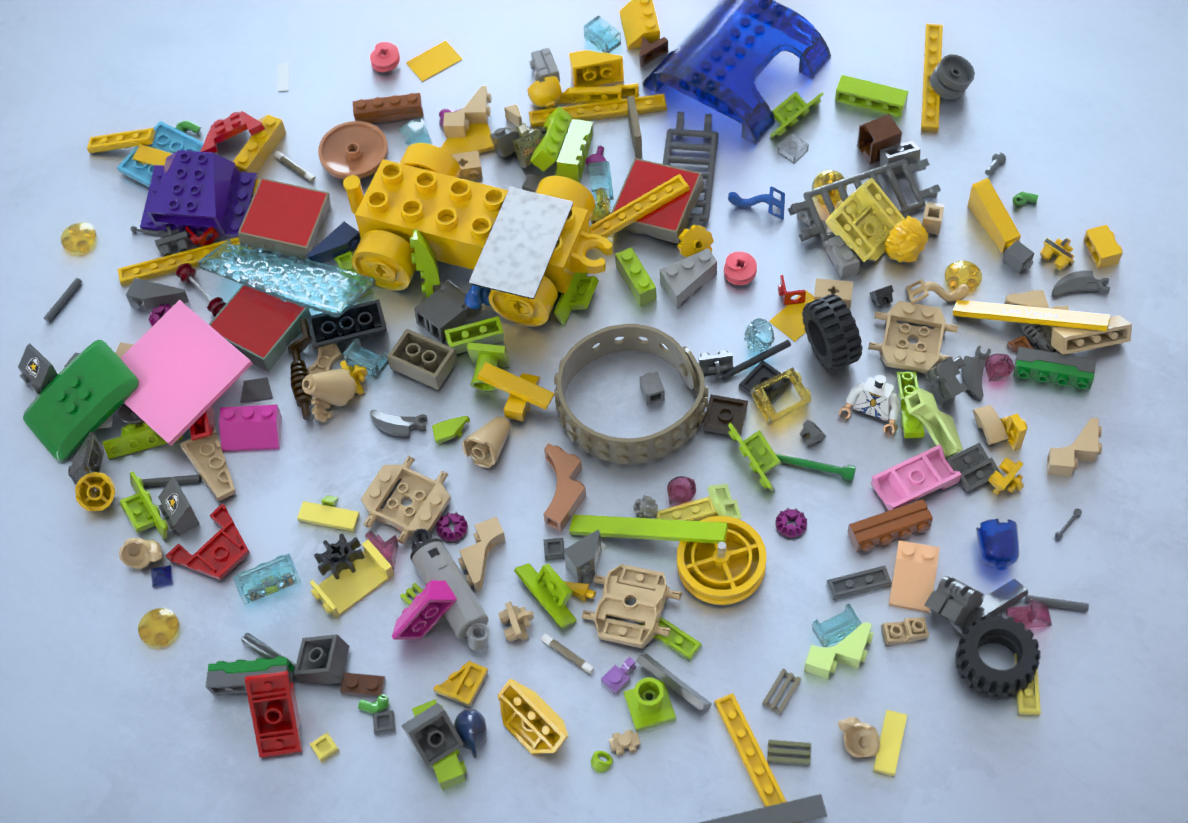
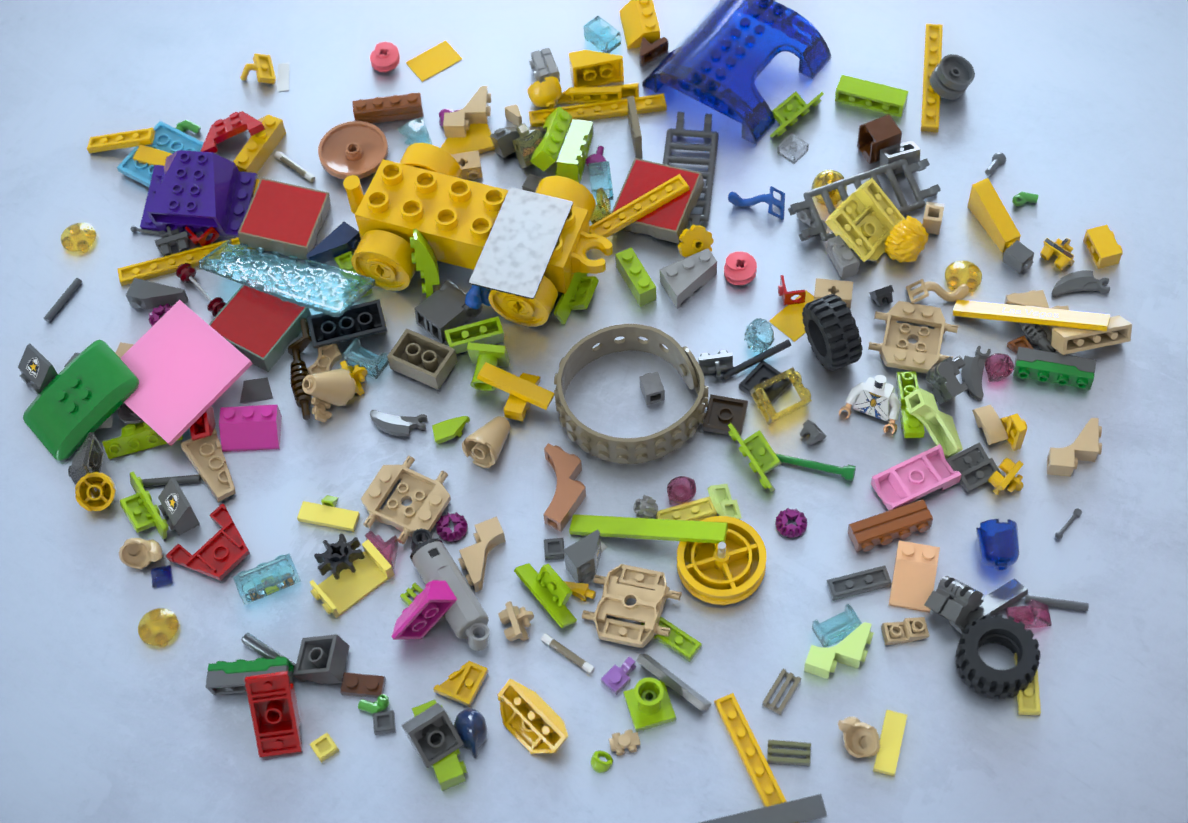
none -> yellow plate [240,53,276,84]

